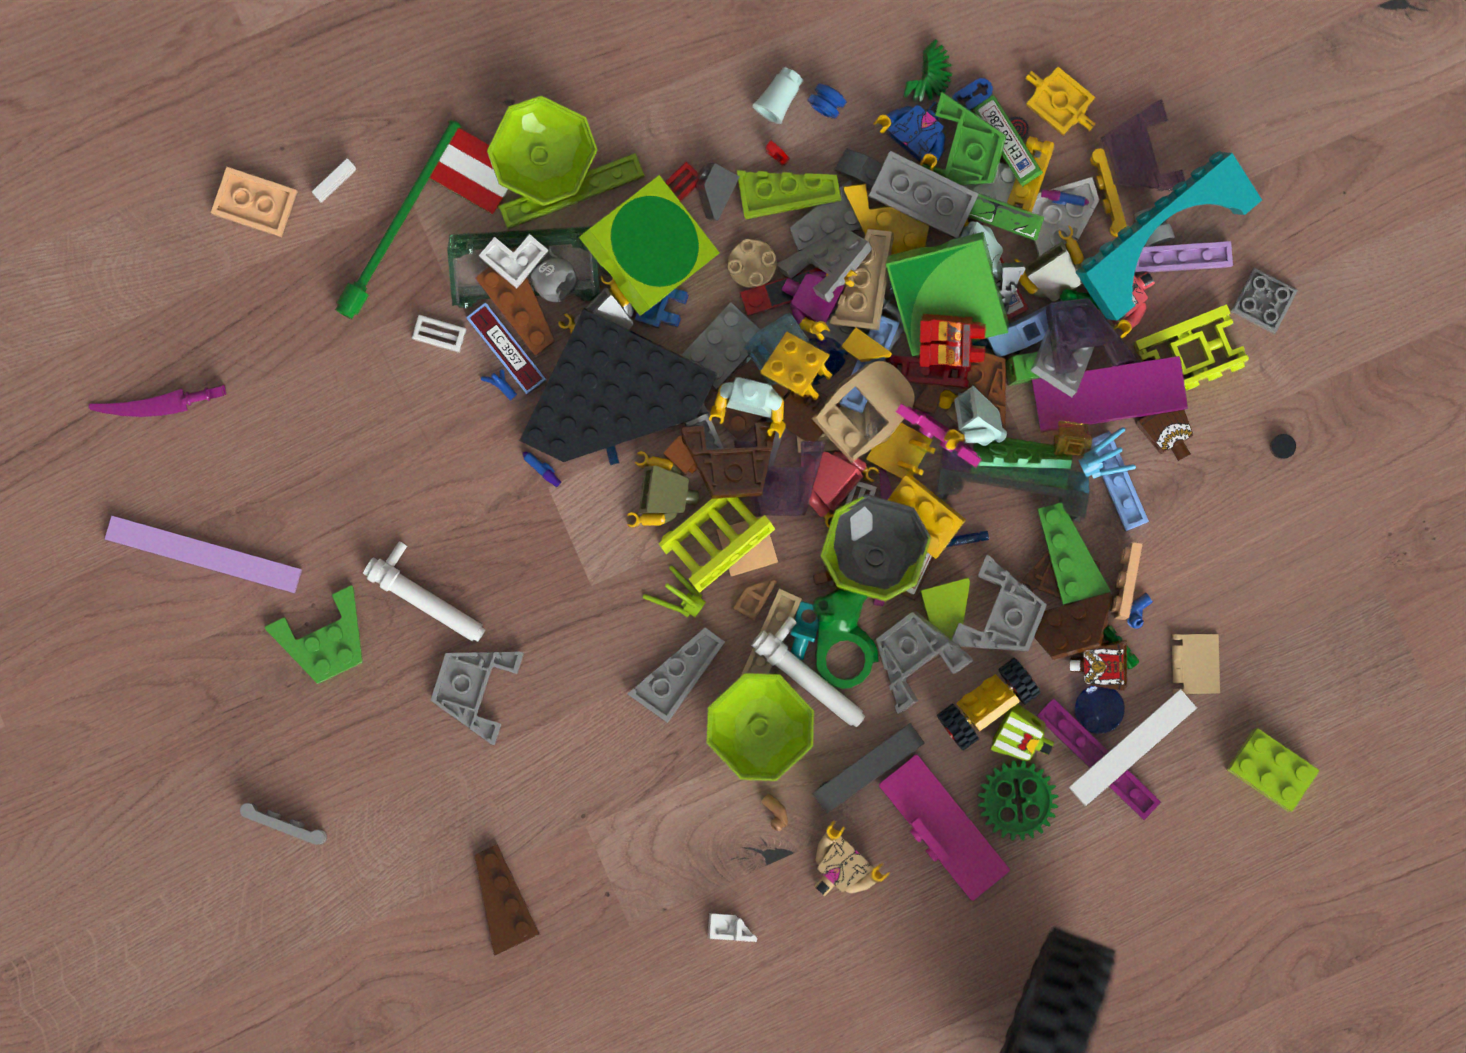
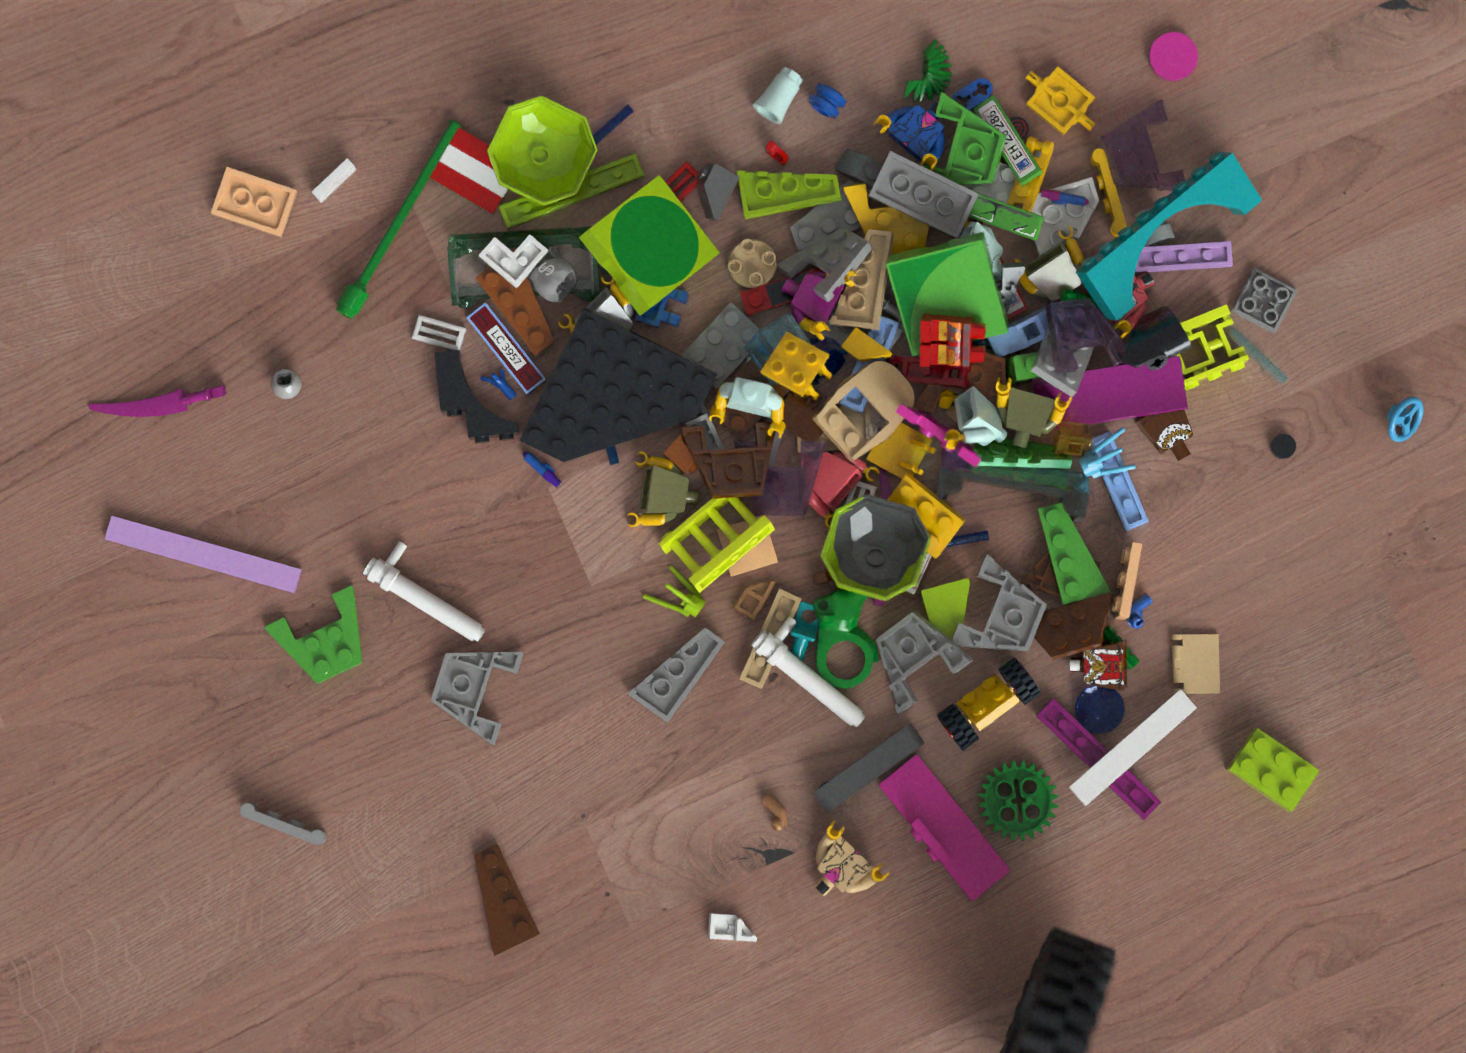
lime rock [707,673,814,781] -> none
torso [991,704,1054,761] -> none
none -> light grey piece [270,368,302,399]
none -> black arch [435,350,519,444]
none -> clear blue bar [593,104,634,145]
none -> olive torso [996,377,1072,448]
none -> black panel [1122,306,1191,370]
none -> dark pink tile [1149,32,1198,82]
none -> clear light blue bar [1227,328,1288,385]
none -> dark azure piece [1387,396,1424,442]

